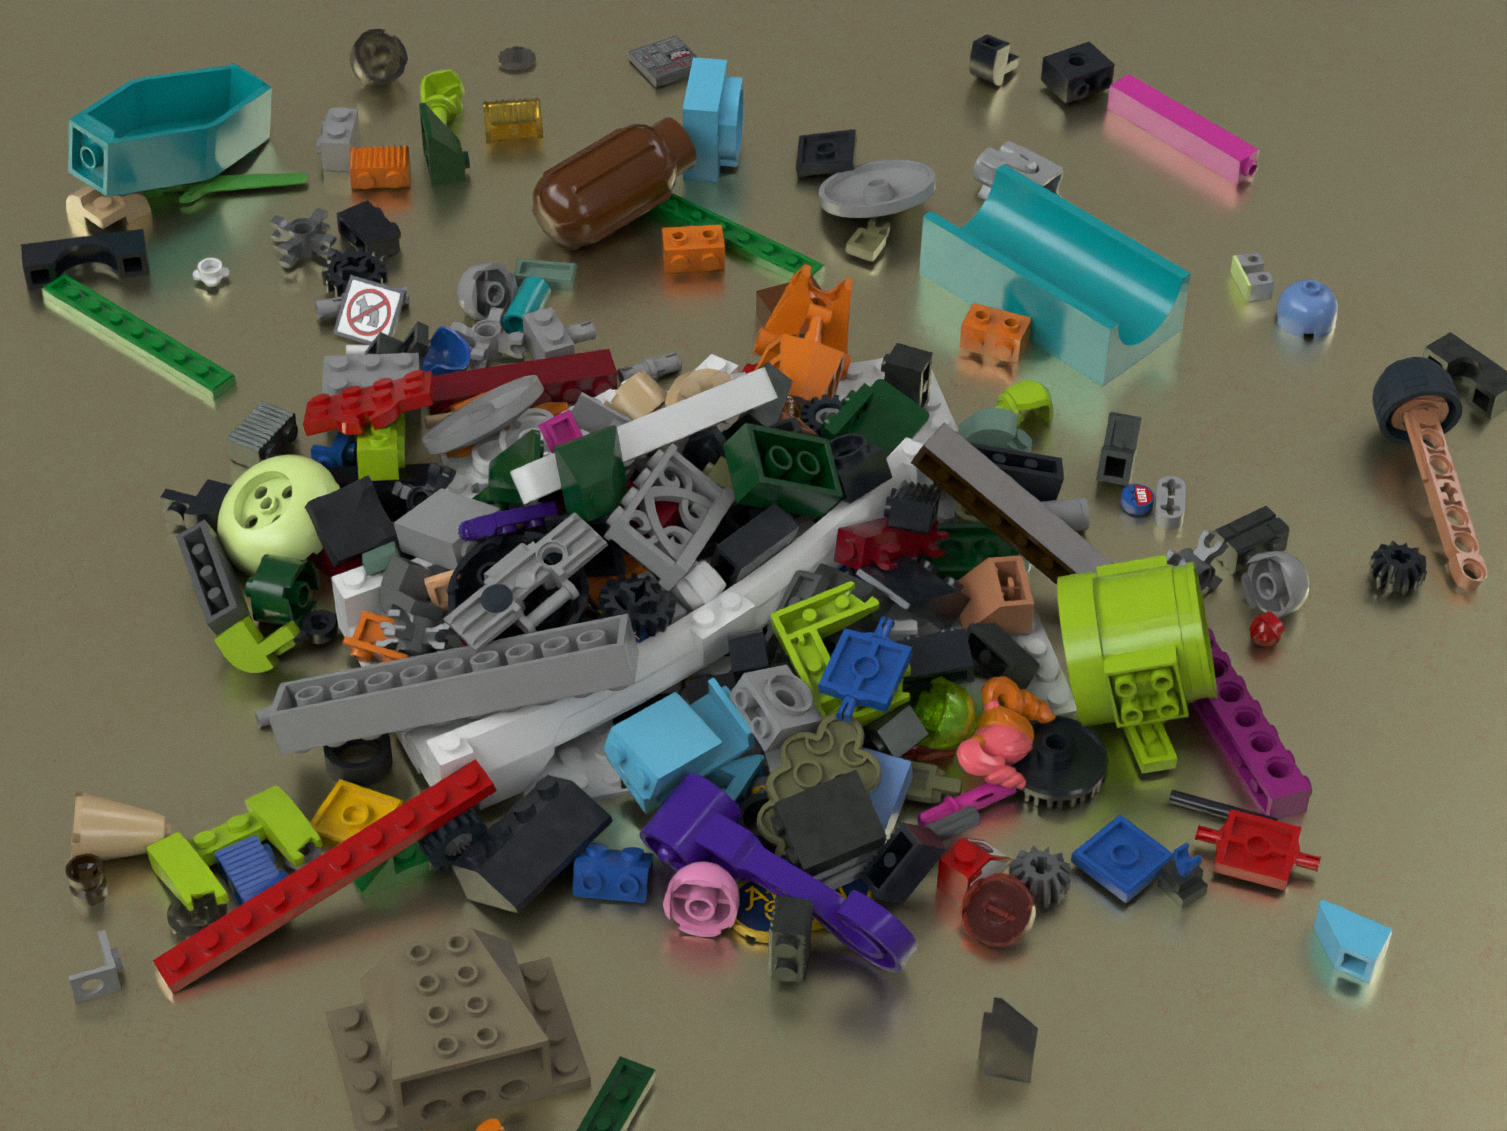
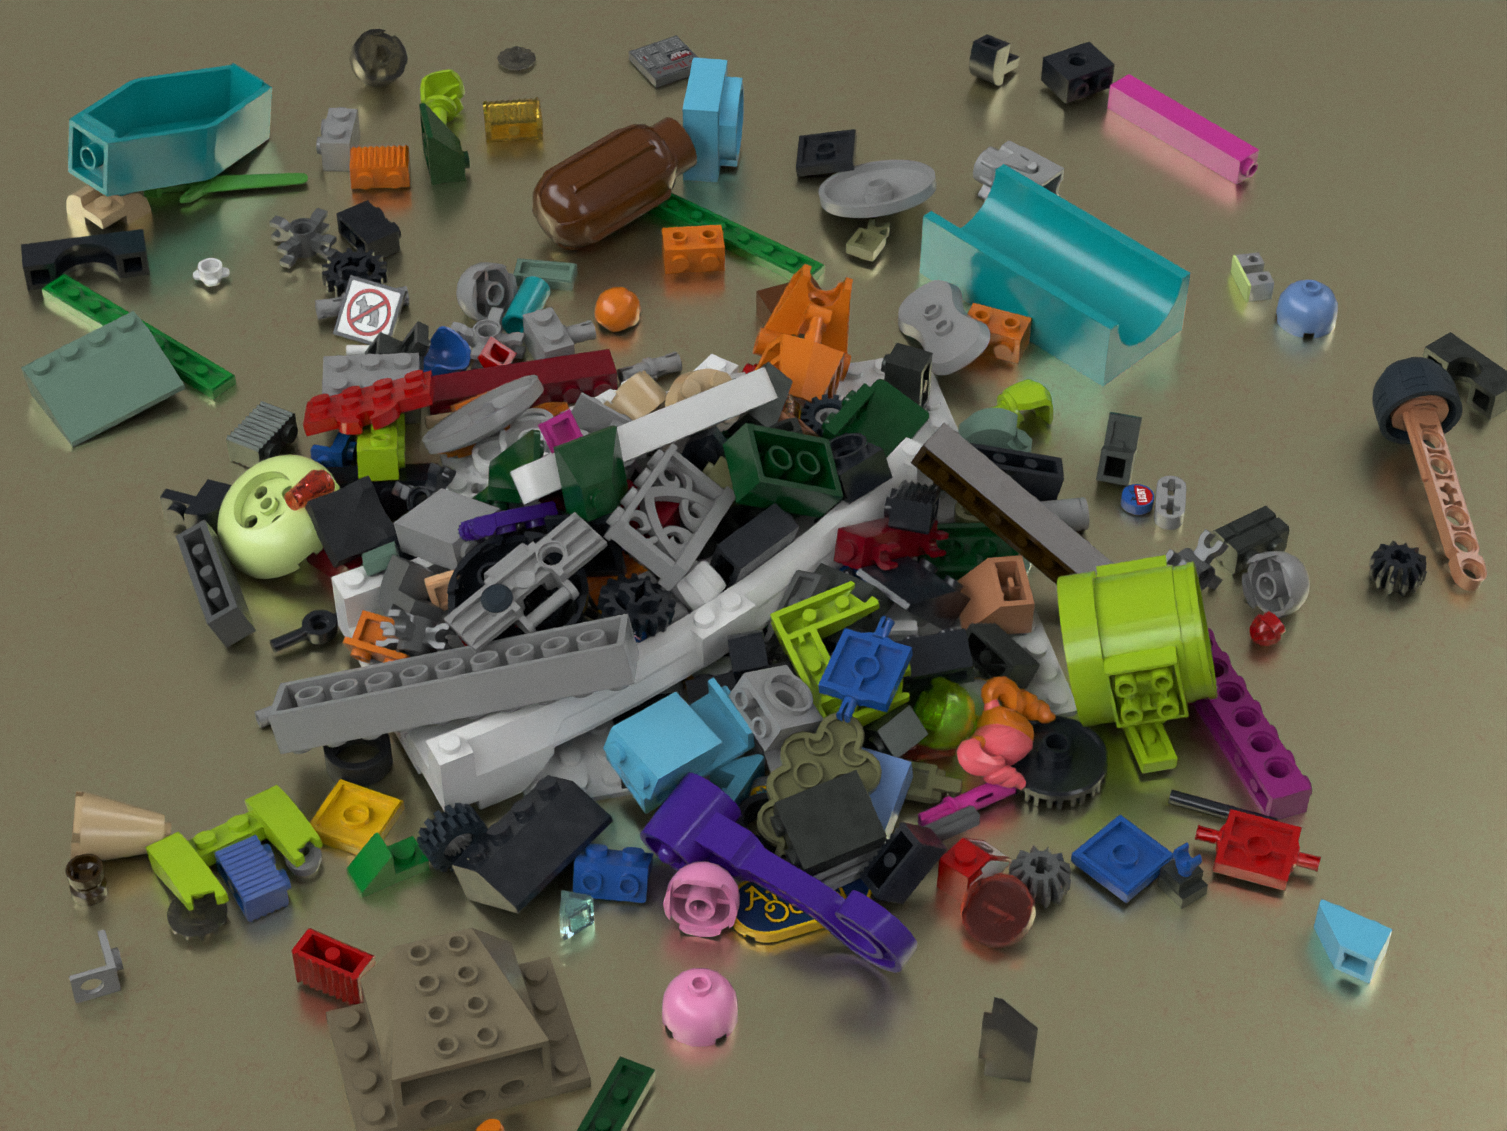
red plate [152,759,497,994] -> none
lime brick [214,615,301,673] -> none
dark green brick [245,554,320,628] -> none
pearl dark grey brick [768,895,813,982] -> none
none -> sand green slope [21,311,185,447]
none -> clear red cone [285,470,335,510]
none -> red brick [291,928,376,1005]
none -> red slope [477,336,517,368]
none -> clear light blue slope [559,890,594,940]
none -> orange hair [594,287,642,333]
none -> bright pink cylinder [662,968,738,1047]
none -> light grey plate [898,280,990,375]

